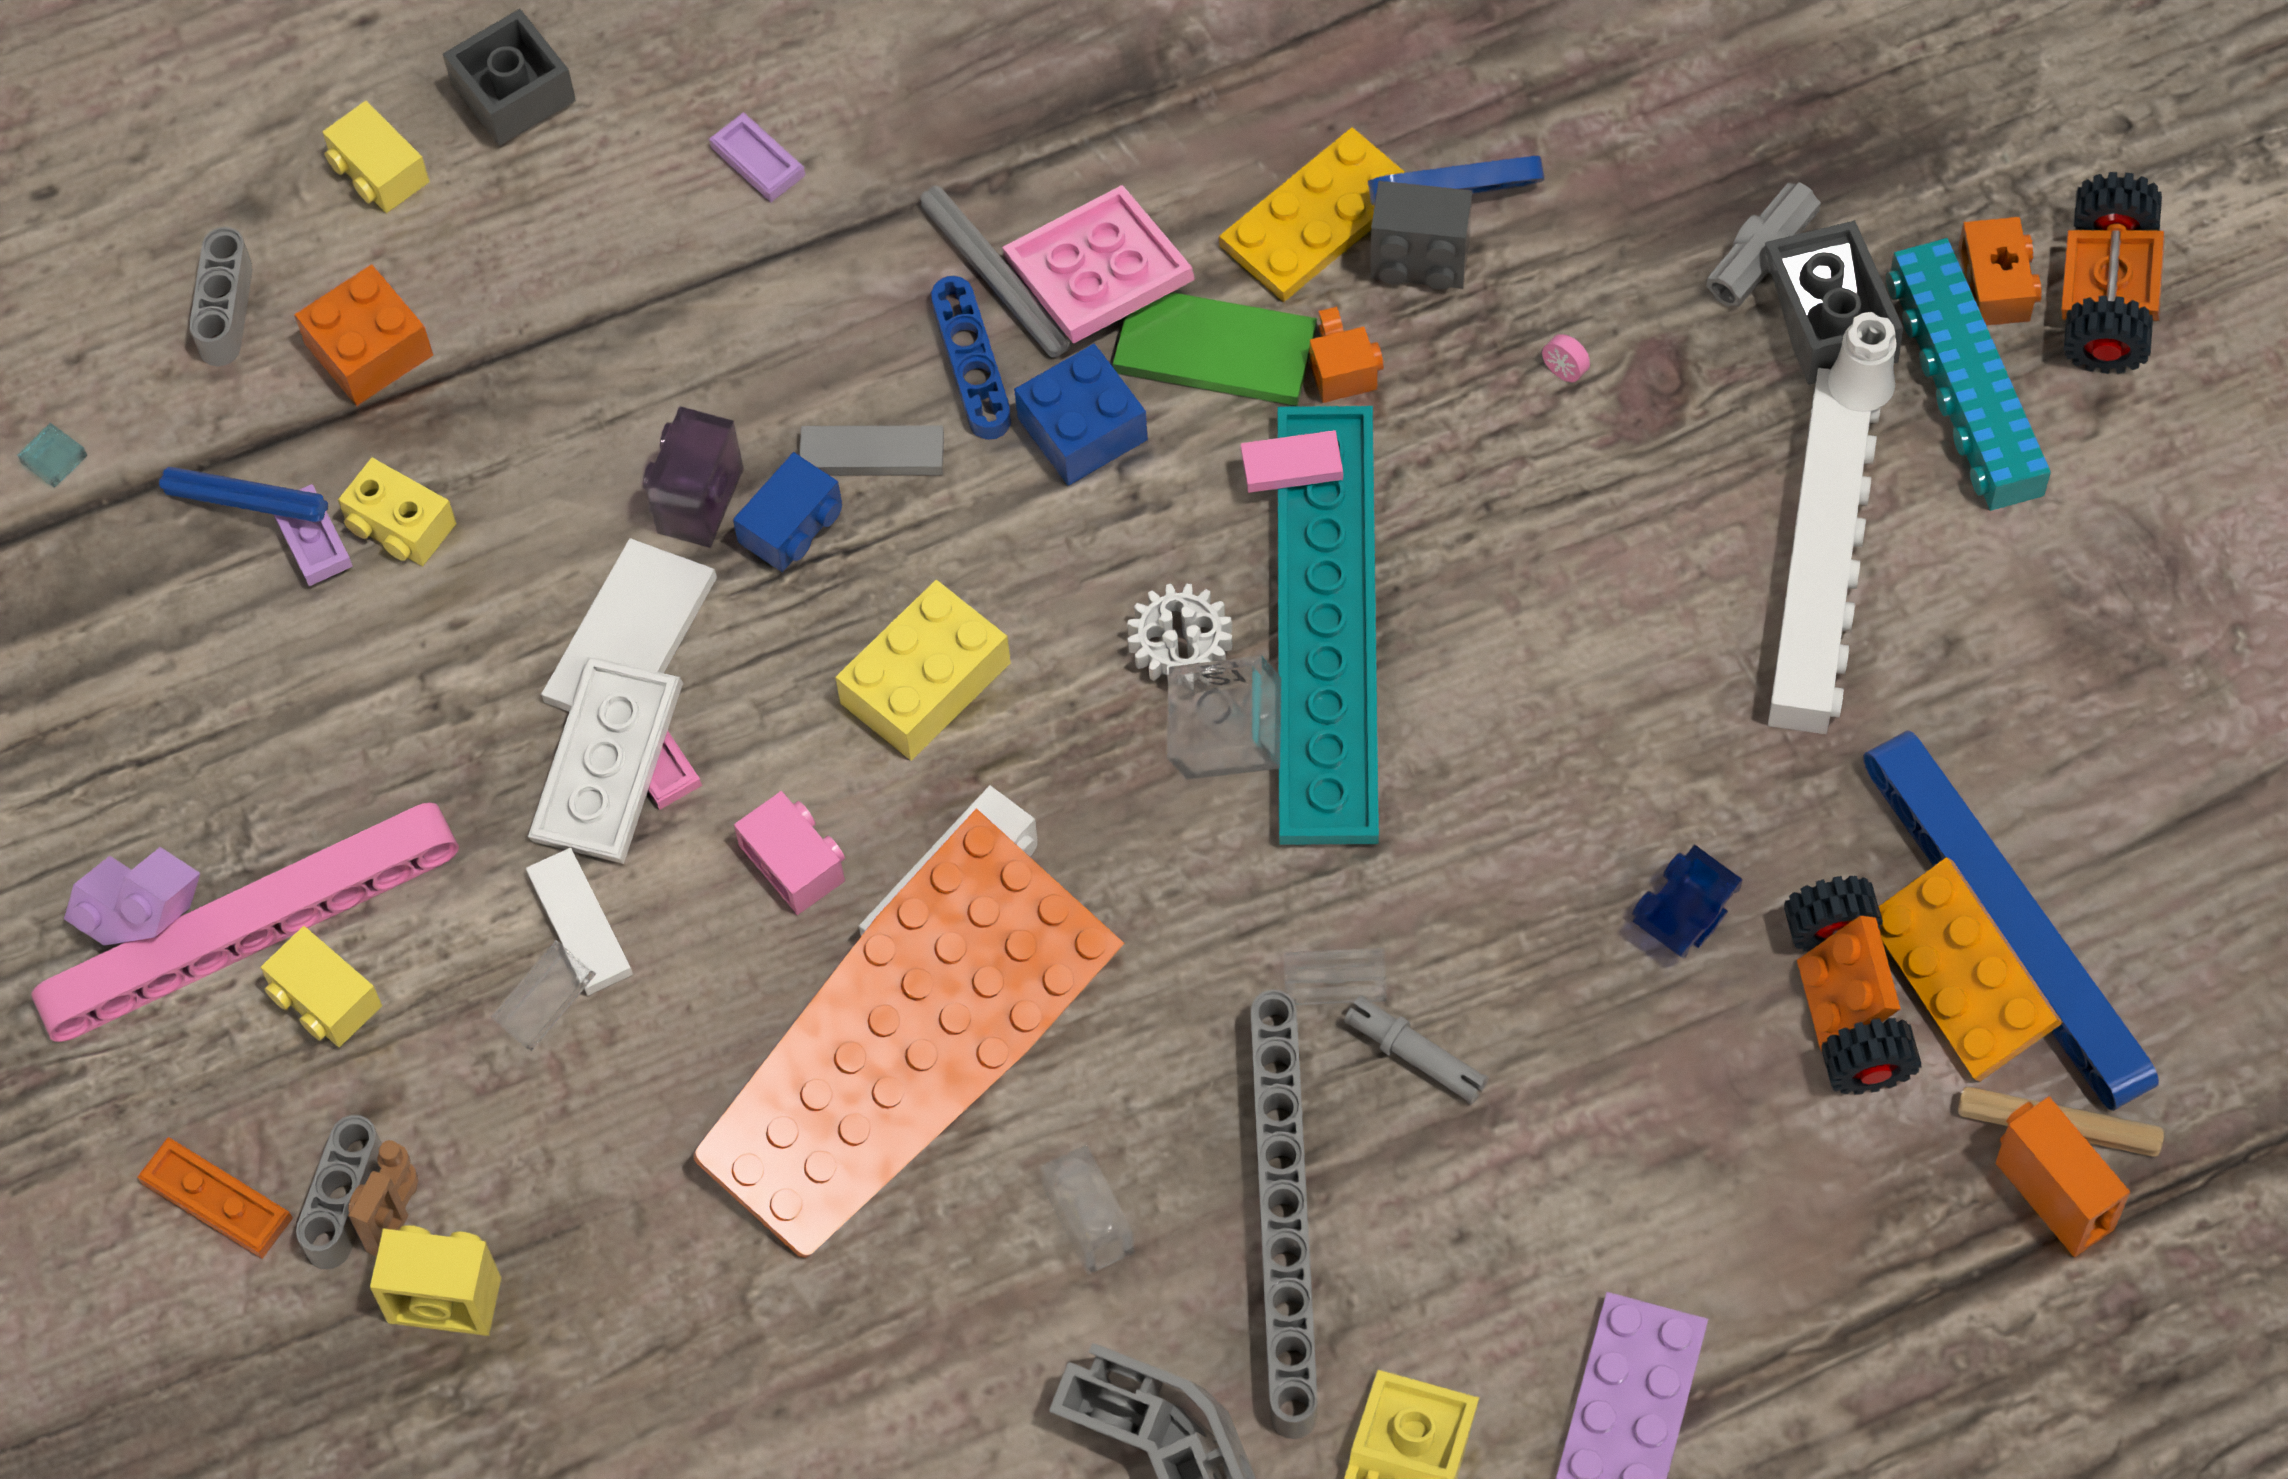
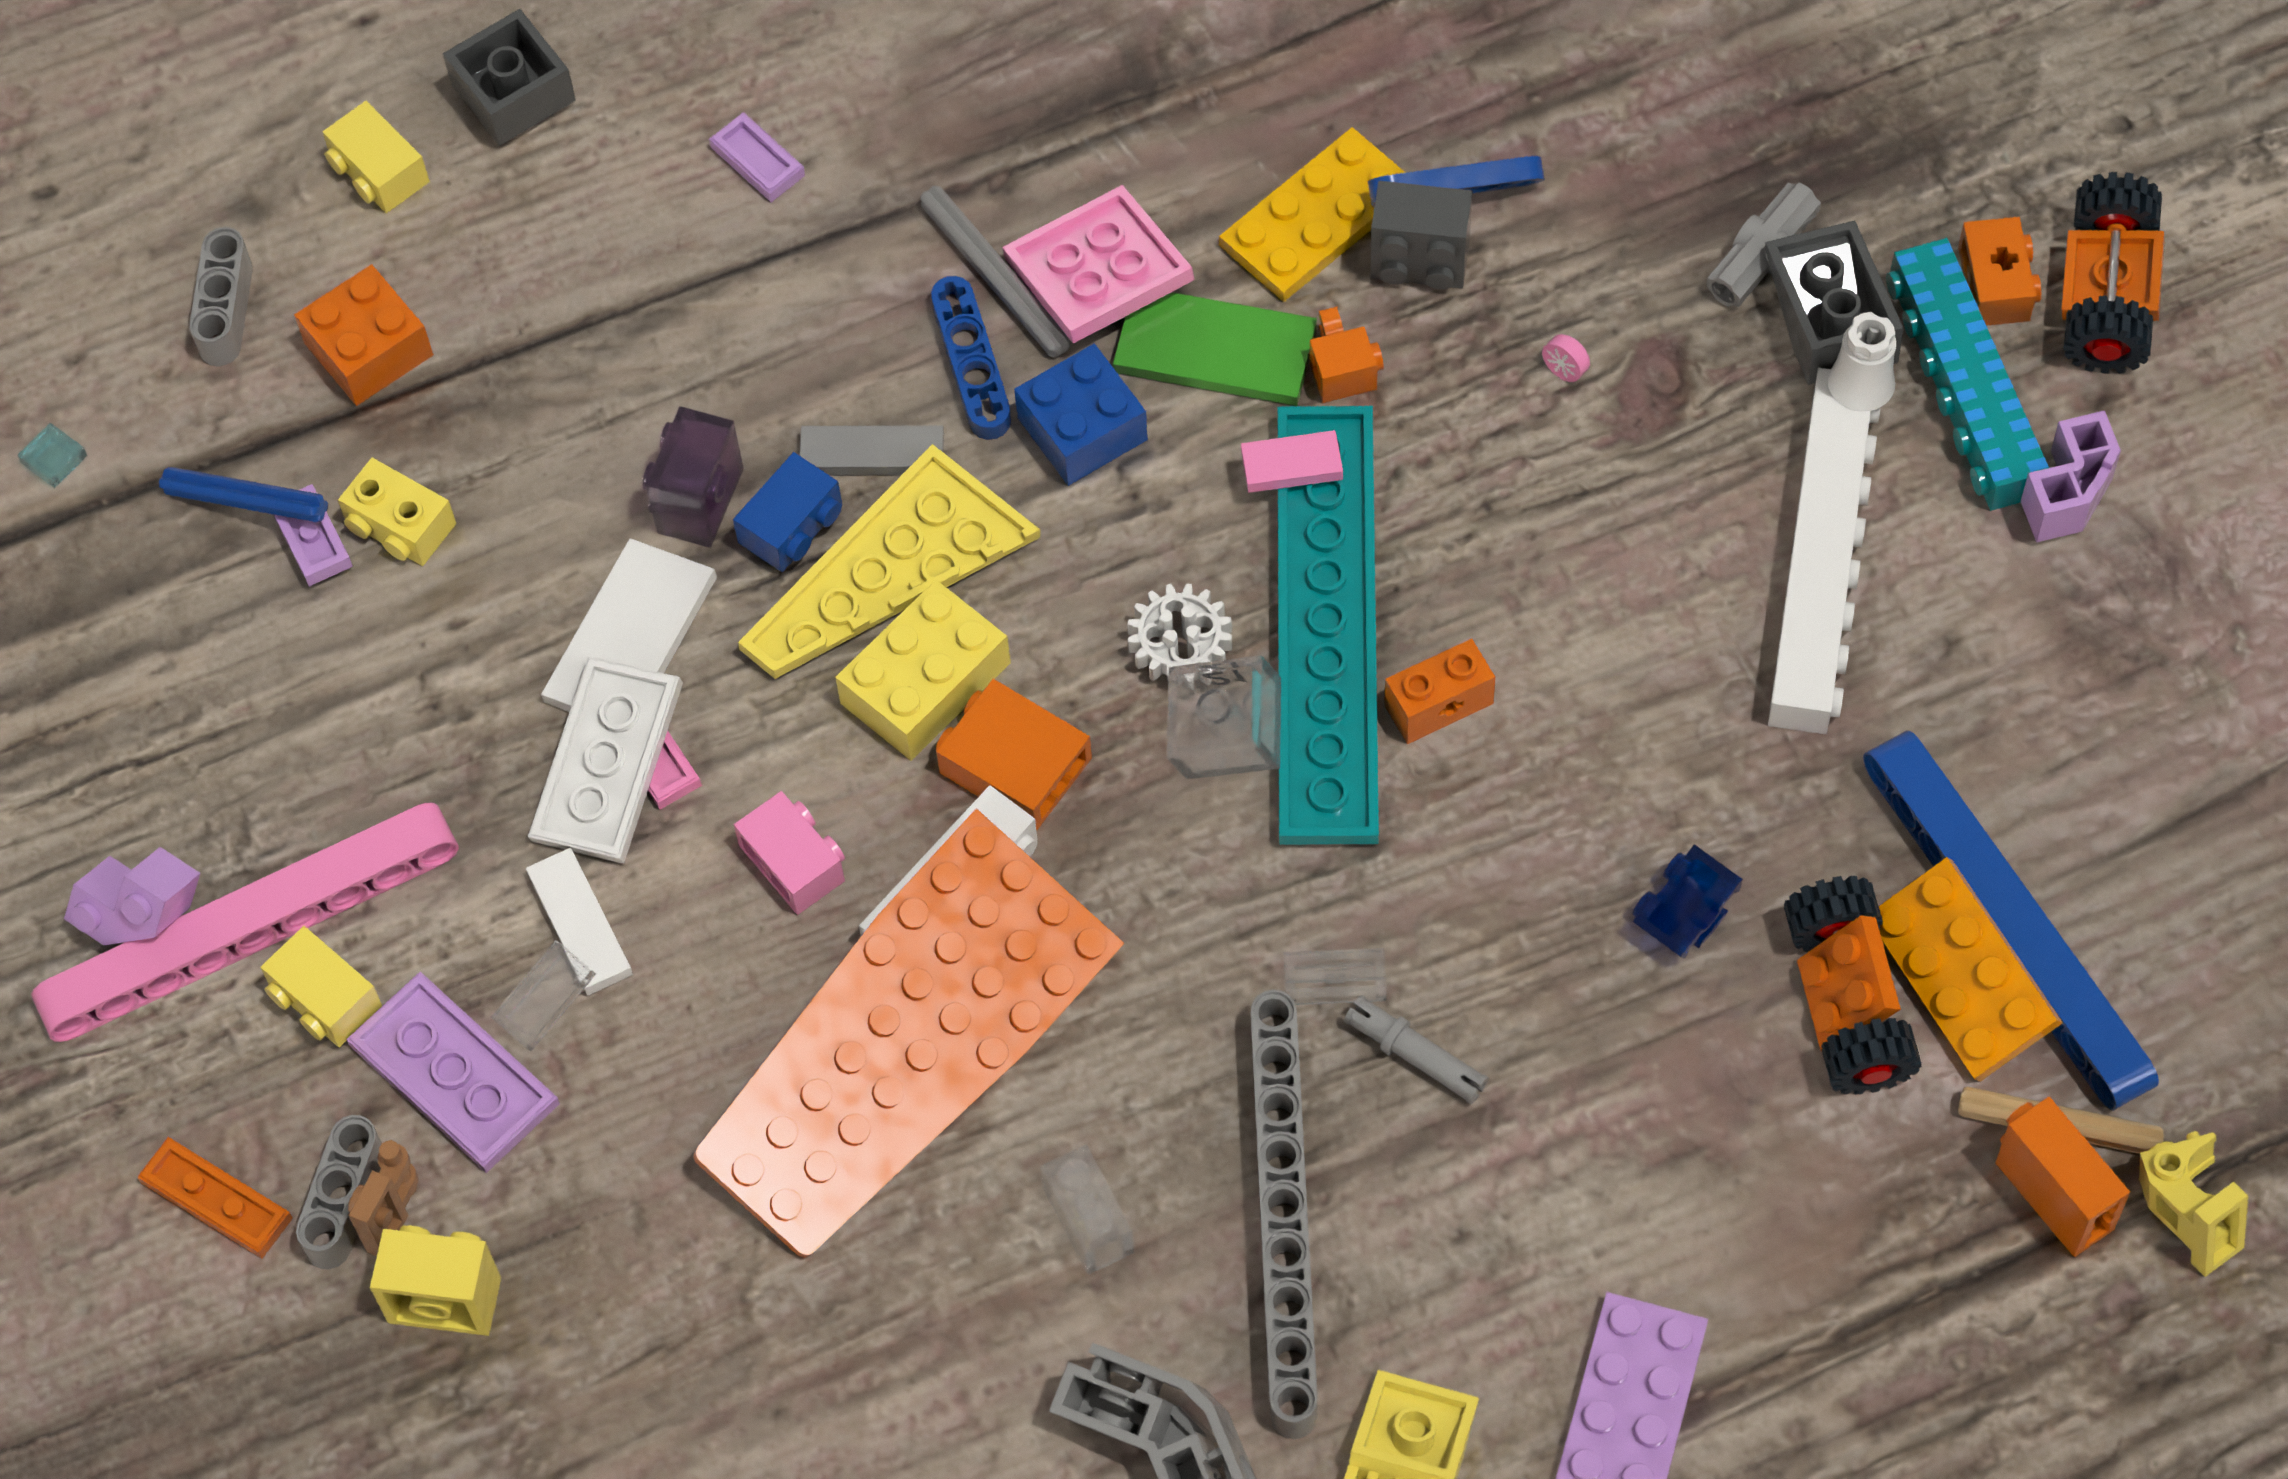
none -> lavender tile [346,972,560,1173]
none -> light yellow wing [738,444,1040,679]
none -> orange brick [936,678,1092,831]
none -> orange brick [1384,638,1496,744]
none -> lavender brick [2021,410,2121,543]
none -> light yellow tile [2139,1131,2248,1277]

